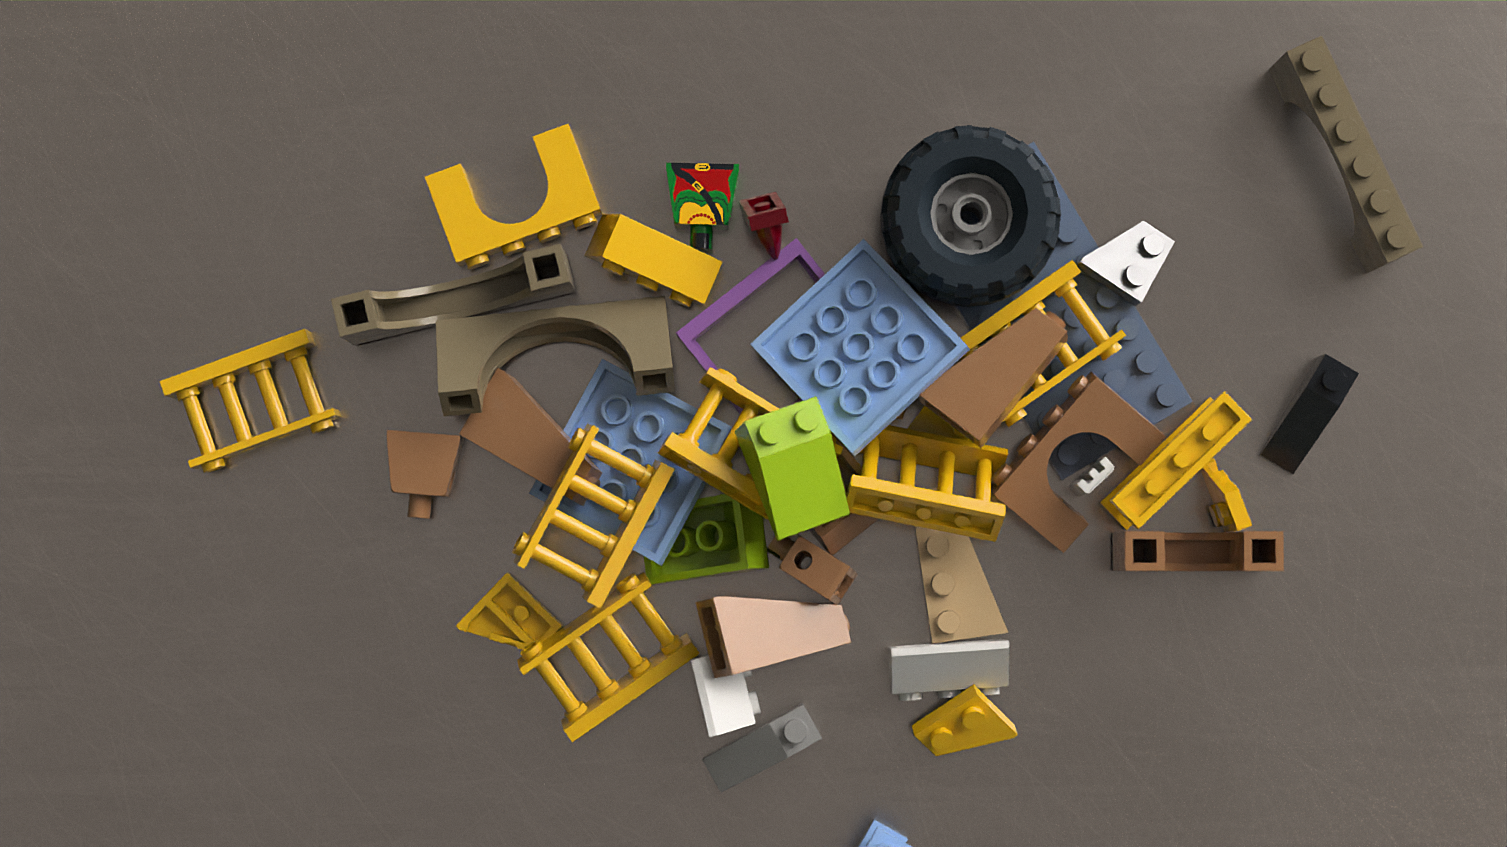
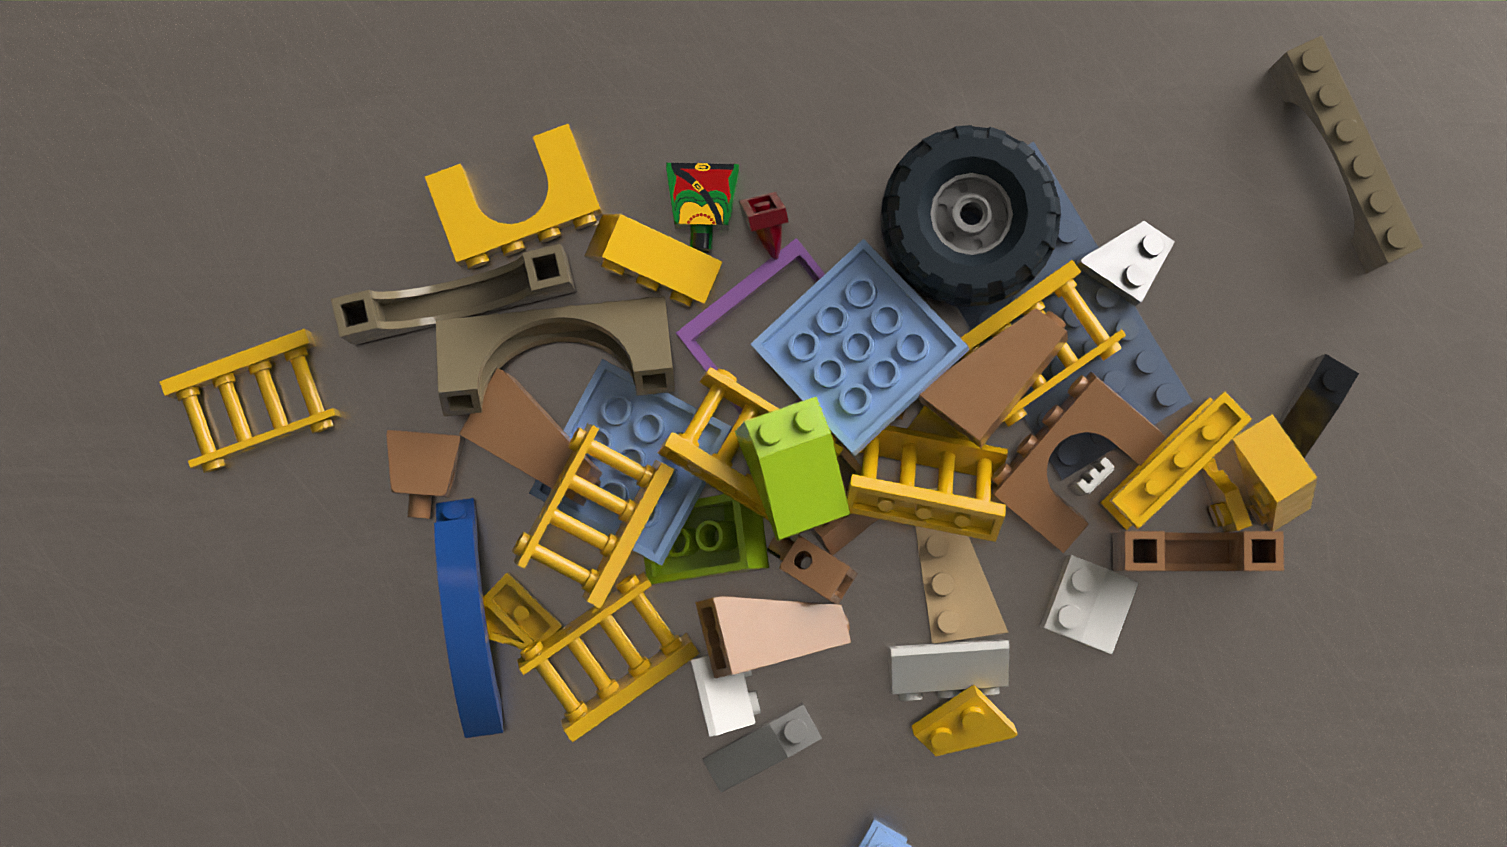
none -> blue arch [434,498,503,738]
none -> white slope [1040,555,1139,654]
none -> yellow wedge [1232,414,1317,531]

